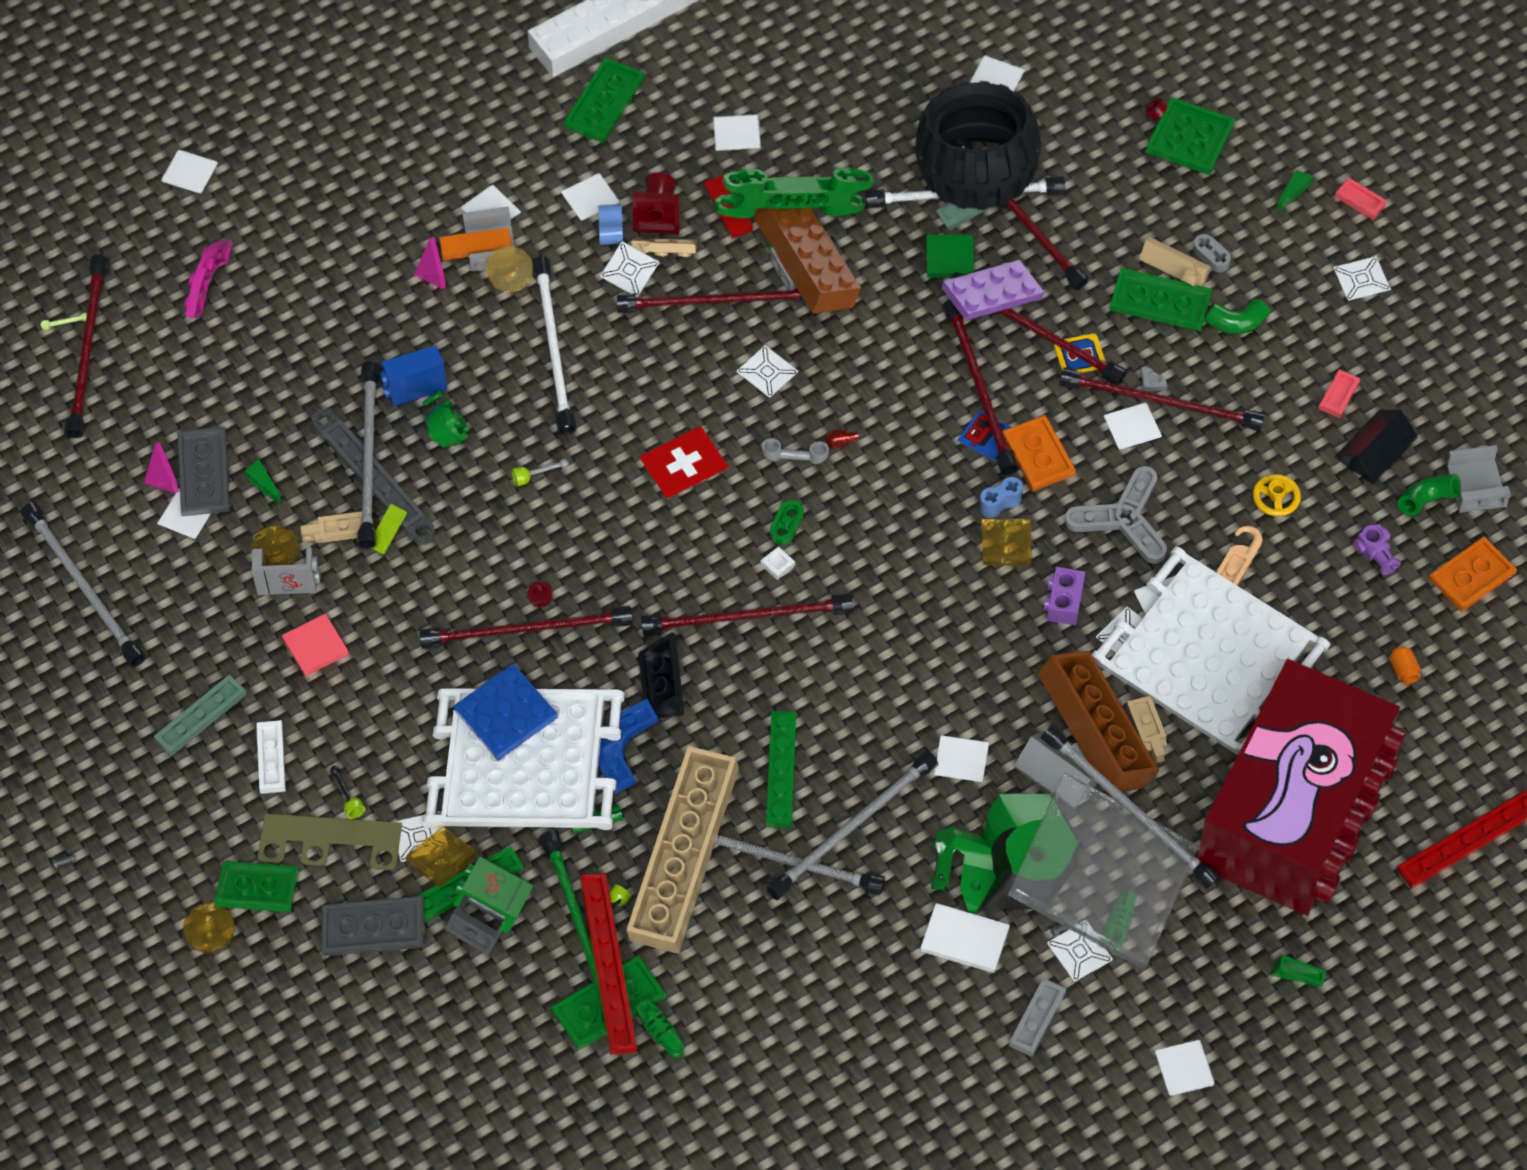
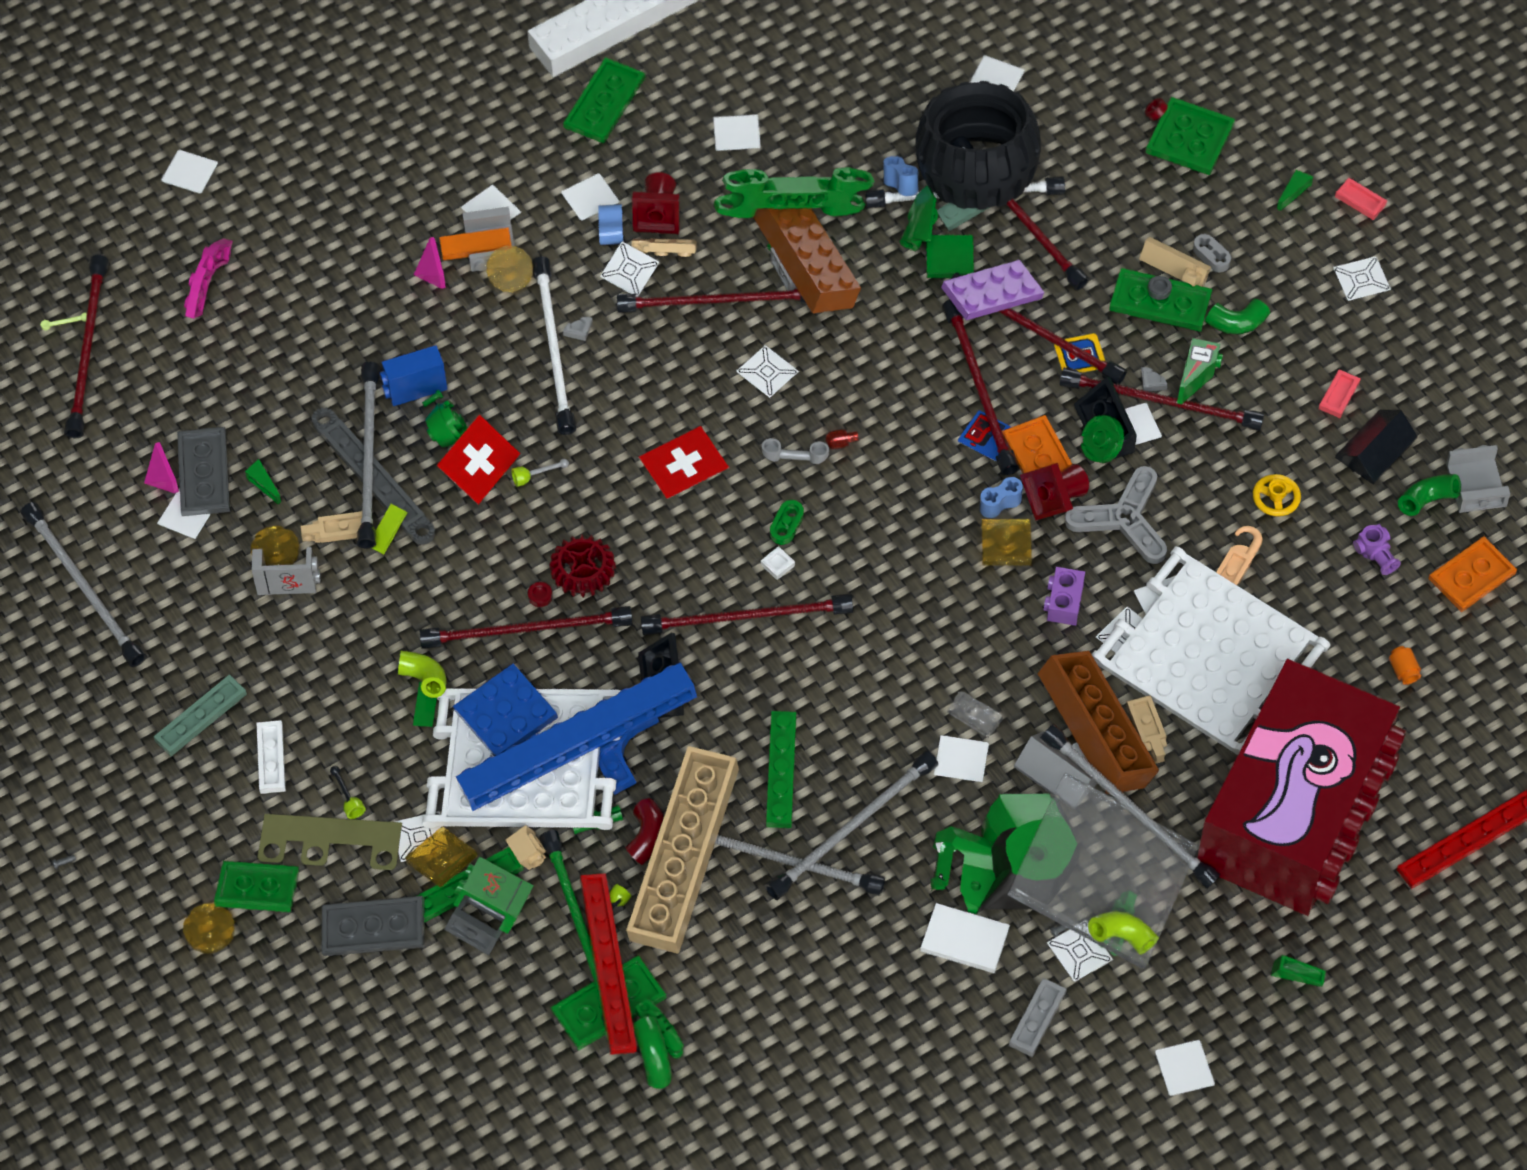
coral tile [282,614,349,676] -> none
red tile [704,175,753,239] -> none
none -> lime cylinder [398,651,447,698]
none -> green sticker [413,682,437,727]
none -> red sticker [437,414,521,505]
none -> blue brick [456,662,697,811]
none -> tan window [506,825,546,870]
none -> dark red gear [549,534,616,598]
none -> light grey tile [563,317,593,341]
none -> dark red cylinder [625,798,664,866]
none -> green cylinder [633,1017,672,1089]
none -> medium blue axle [883,156,918,196]
none -> green panel [900,186,938,251]
none -> clear plate [947,691,1003,738]
none -> dark red plant [1020,463,1089,521]
none -> black slope [1073,377,1137,459]
none -> green tile [1081,415,1124,463]
none -> lime cylinder [1088,911,1159,954]
none -> dark grey tile [1148,276,1172,300]
none -> green slope [1177,338,1223,404]

